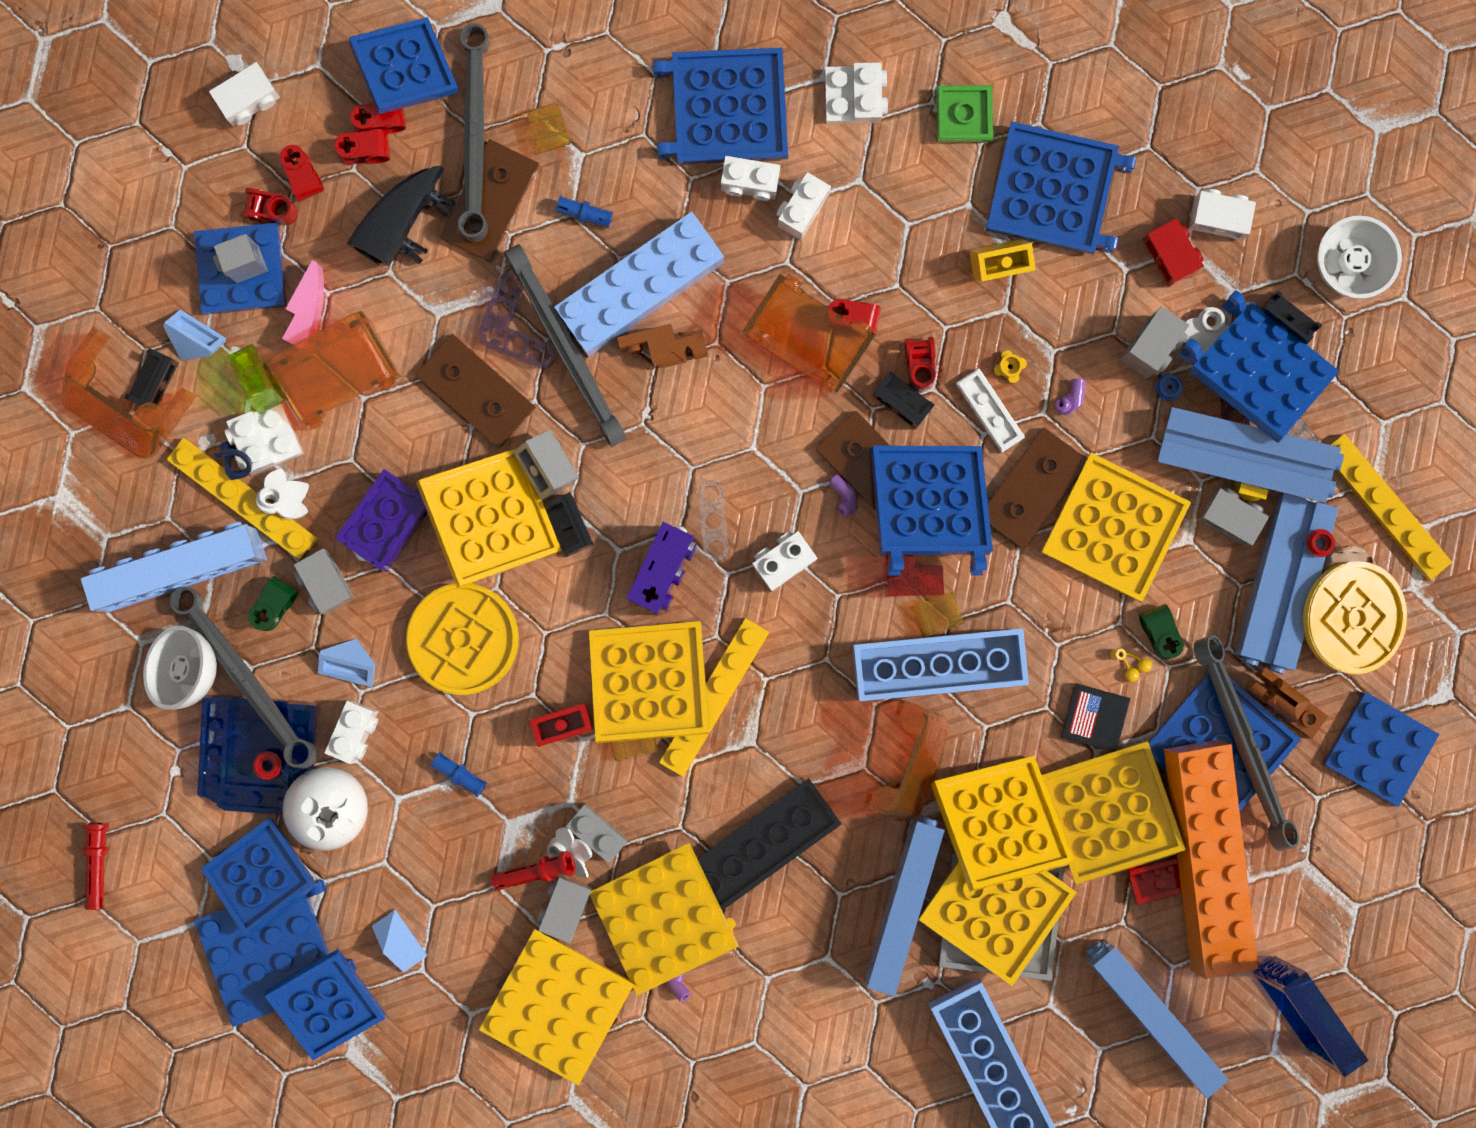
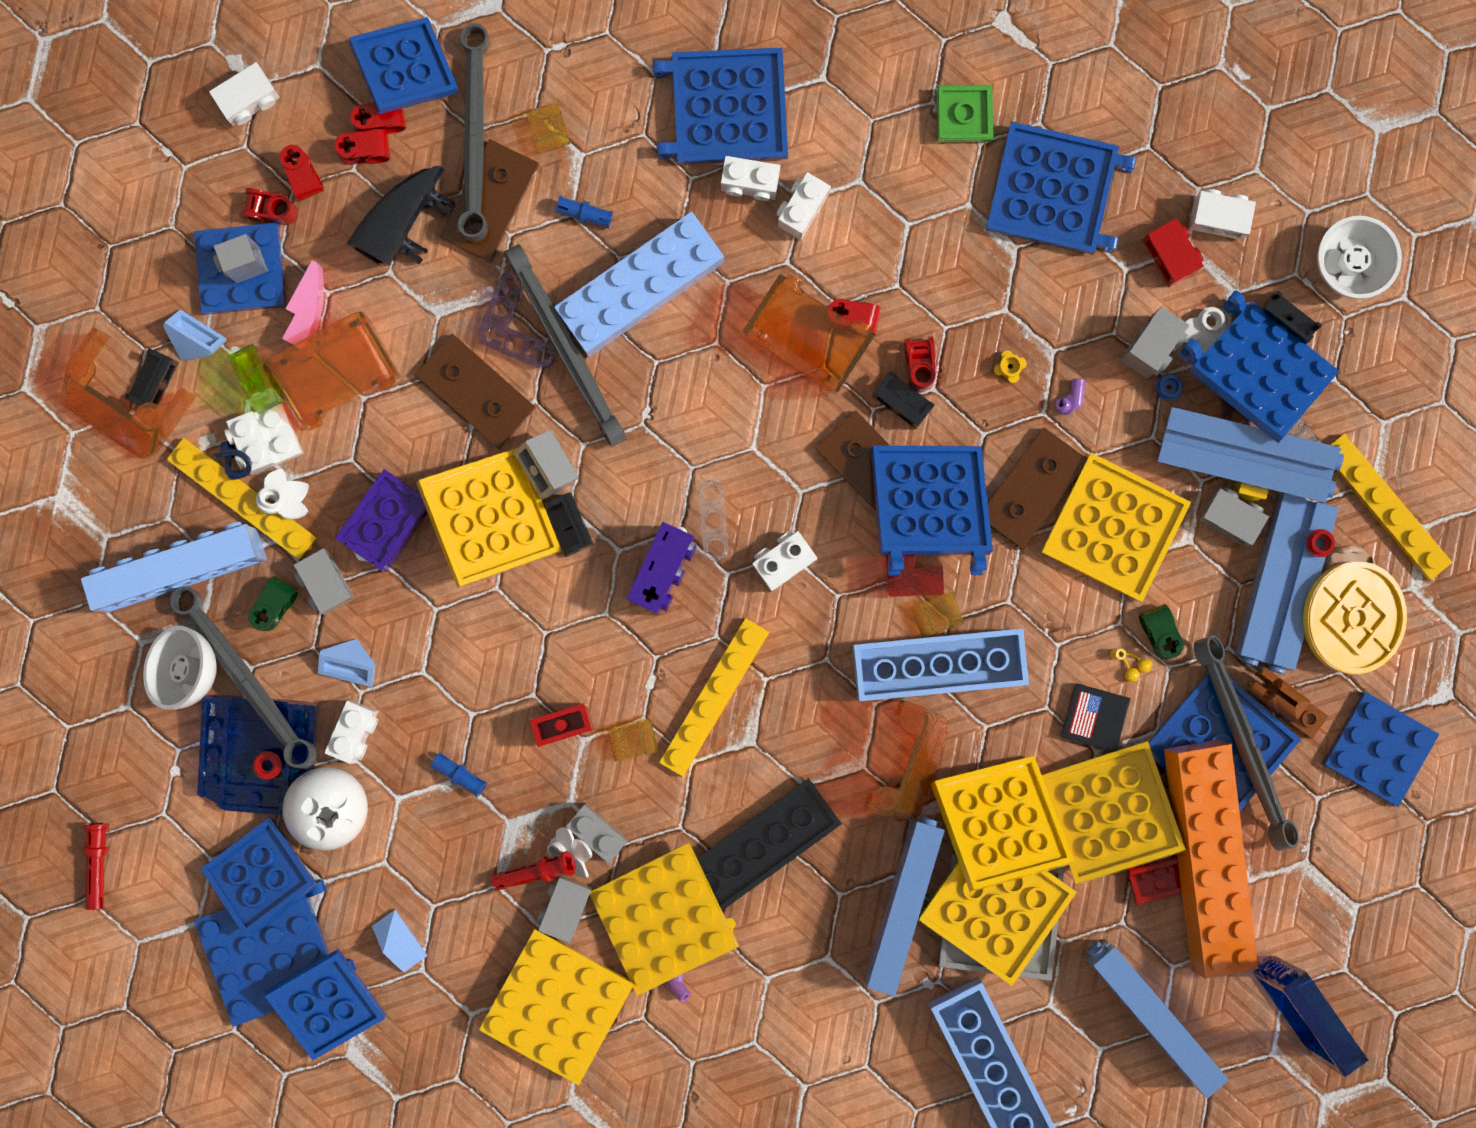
yellow plate [406,583,519,695] -> none
yellow plate [589,621,709,743] -> none
dark orange plate [617,324,708,368] -> none
white plate [825,63,888,124] -> none
medium lavender arm [829,475,858,517] -> none
white tile [955,368,1025,453] -> none
yellow brick [969,239,1036,281] -> none

